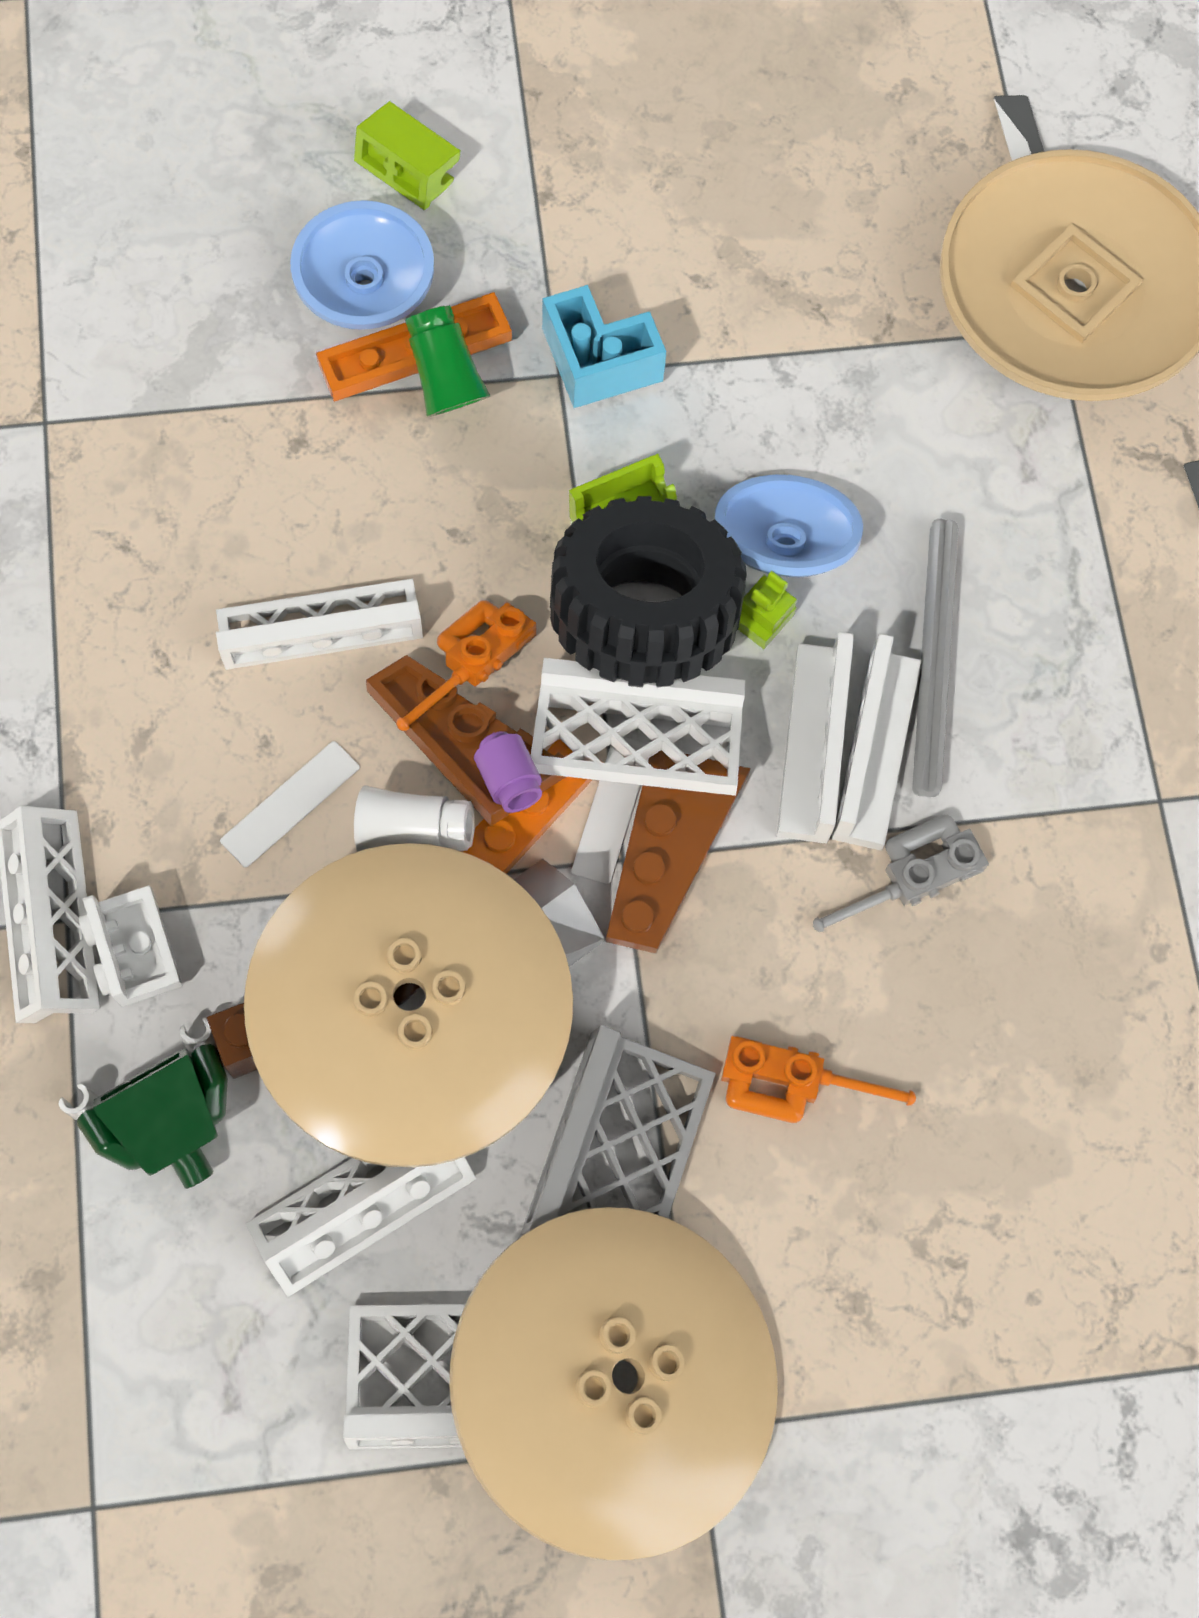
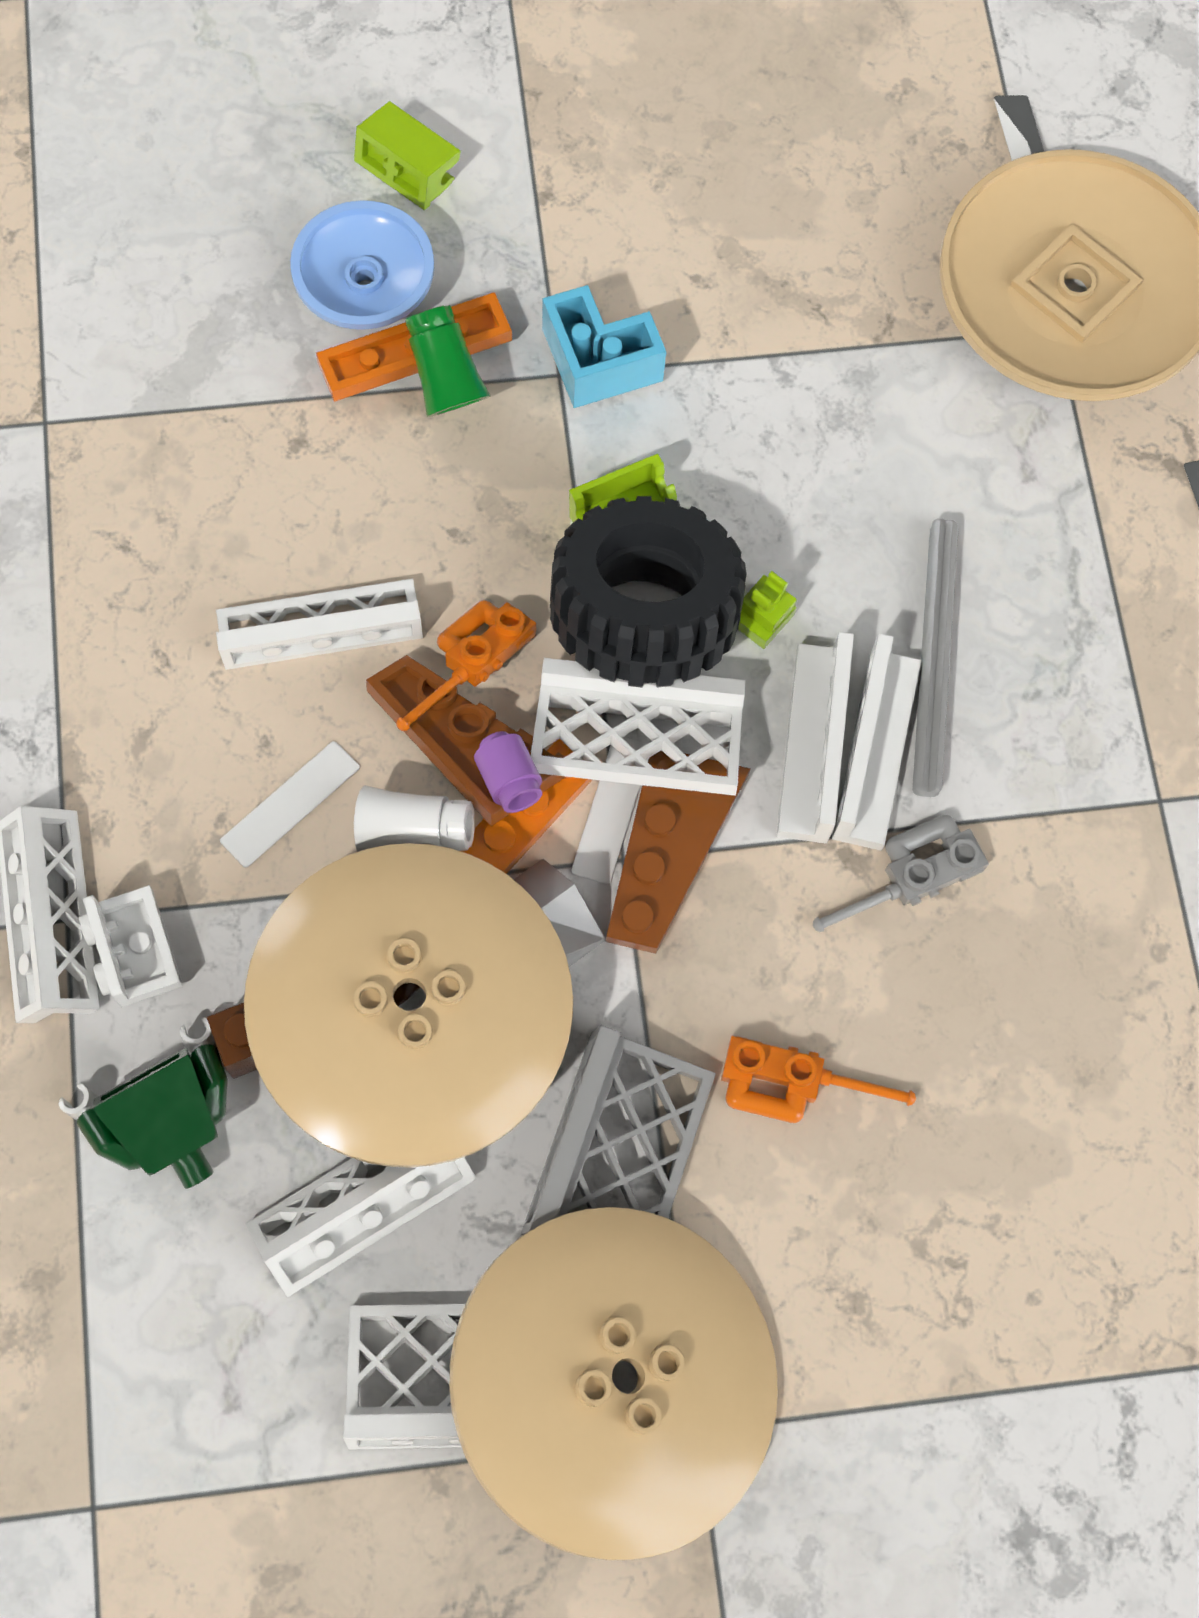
light blue dish [715,475,863,577] -> none

